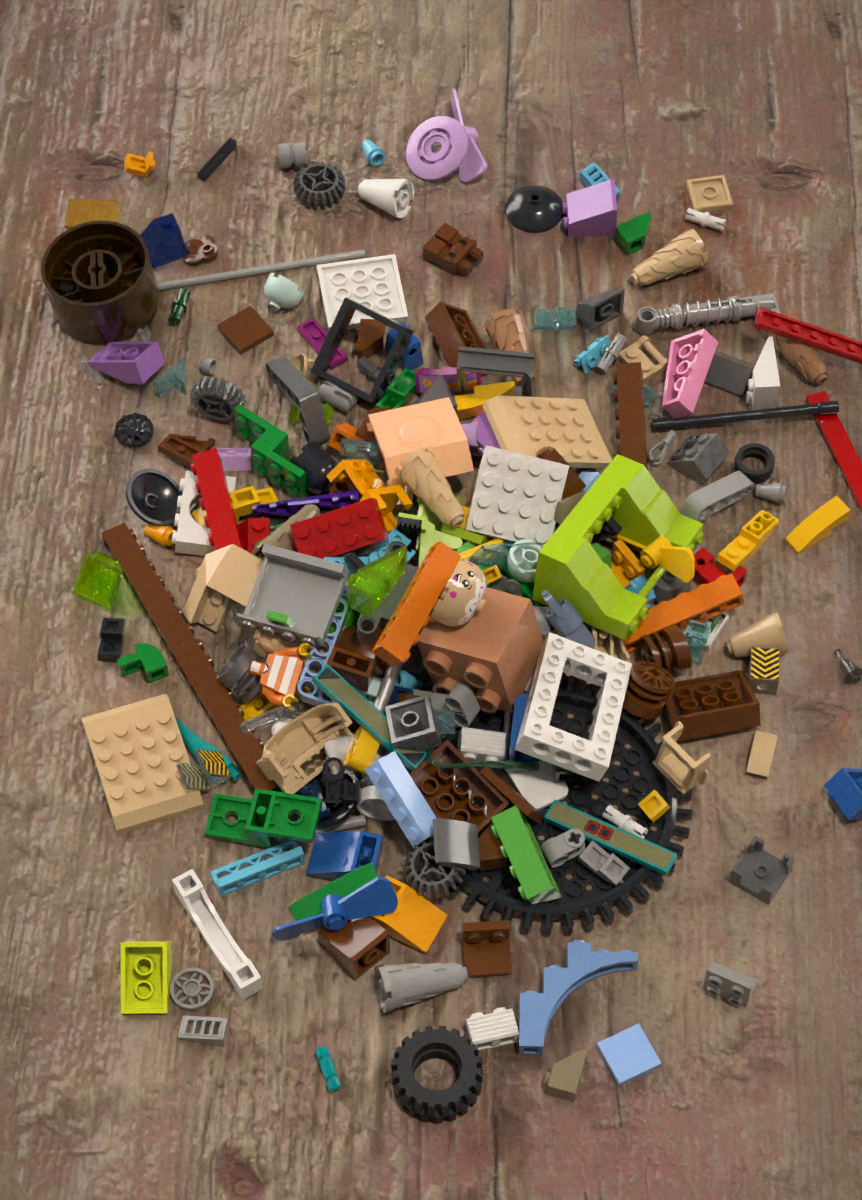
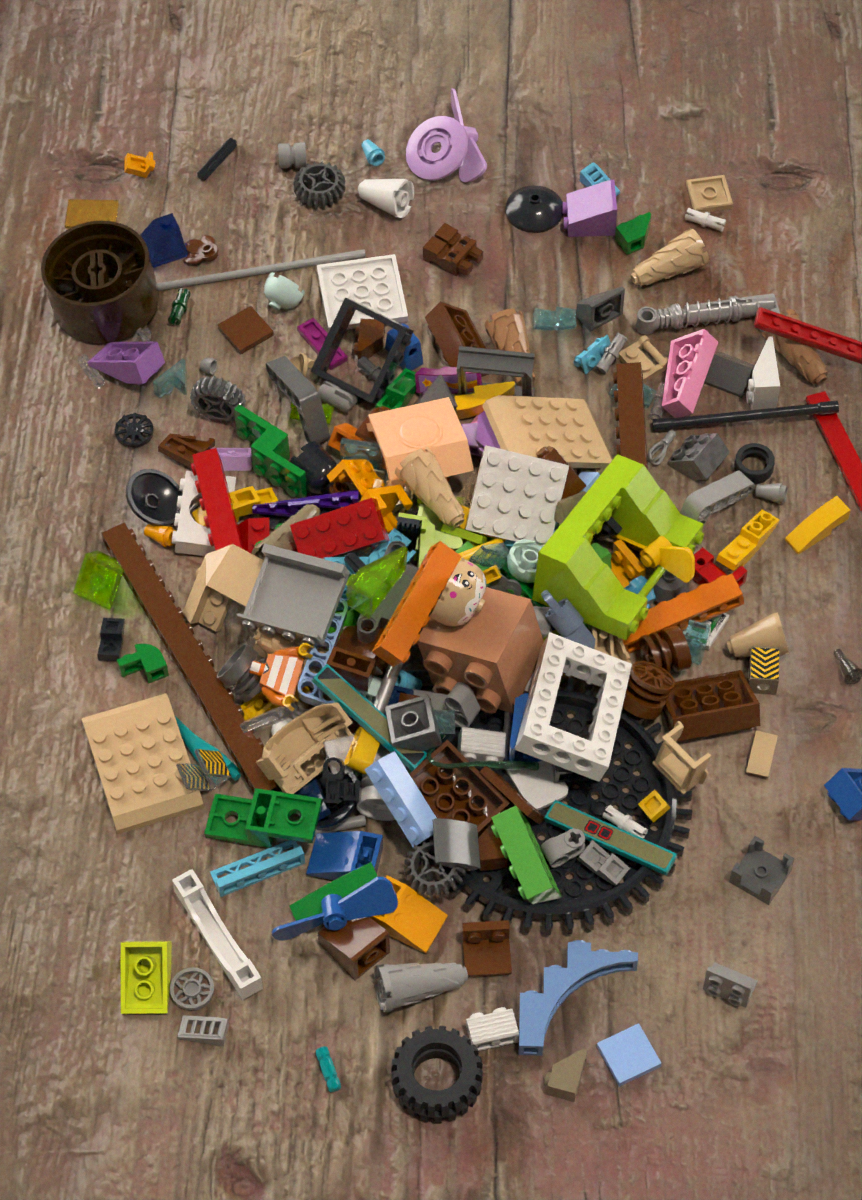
bright green tile [266,610,295,628] -> none

